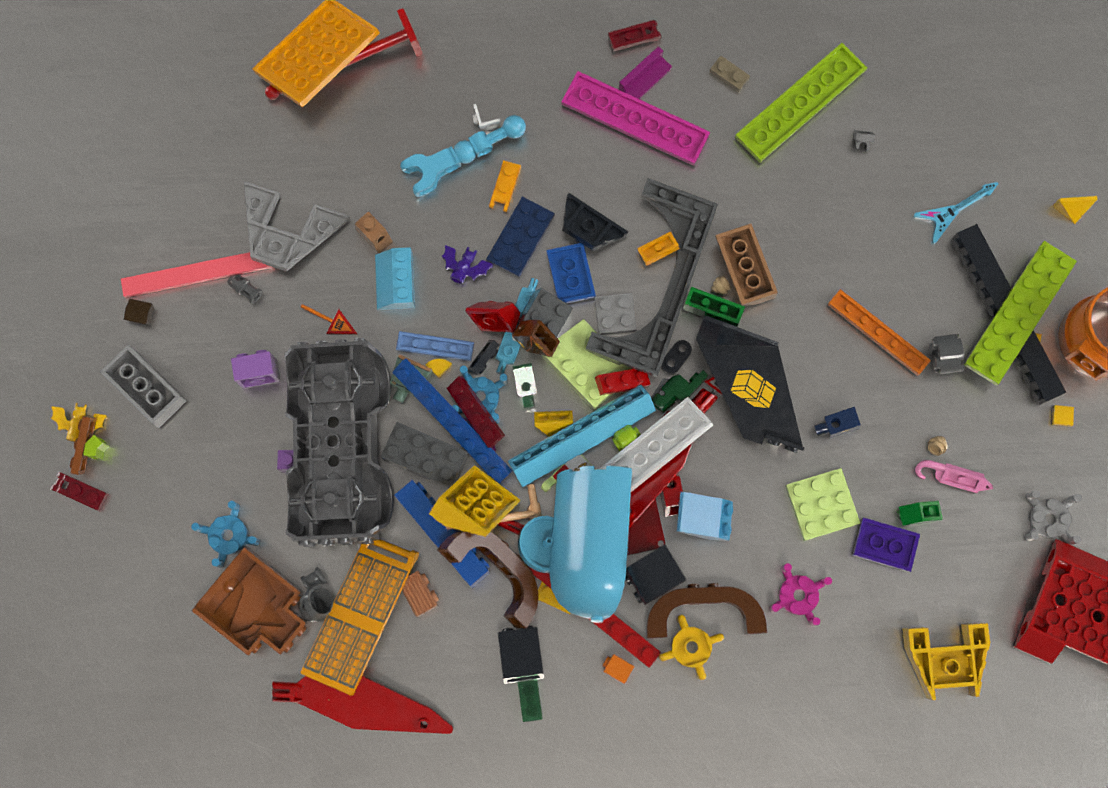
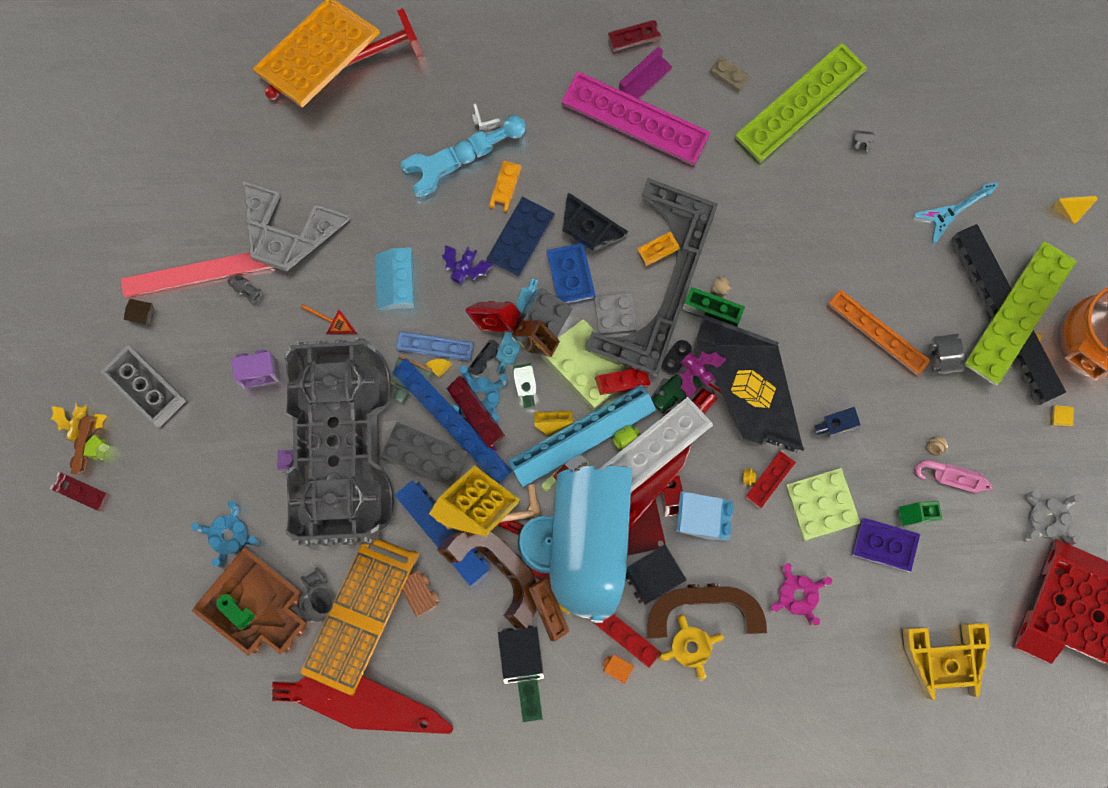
medium nougat torso [354,212,393,254] -> none
medium nougat slope [715,224,778,306] -> none
none -> green leg [216,594,256,631]
none -> dark orange plate [529,578,569,641]
none -> magenta animal [680,351,726,398]
none -> yellow plate [743,467,757,486]
none -> red plate [745,451,796,509]

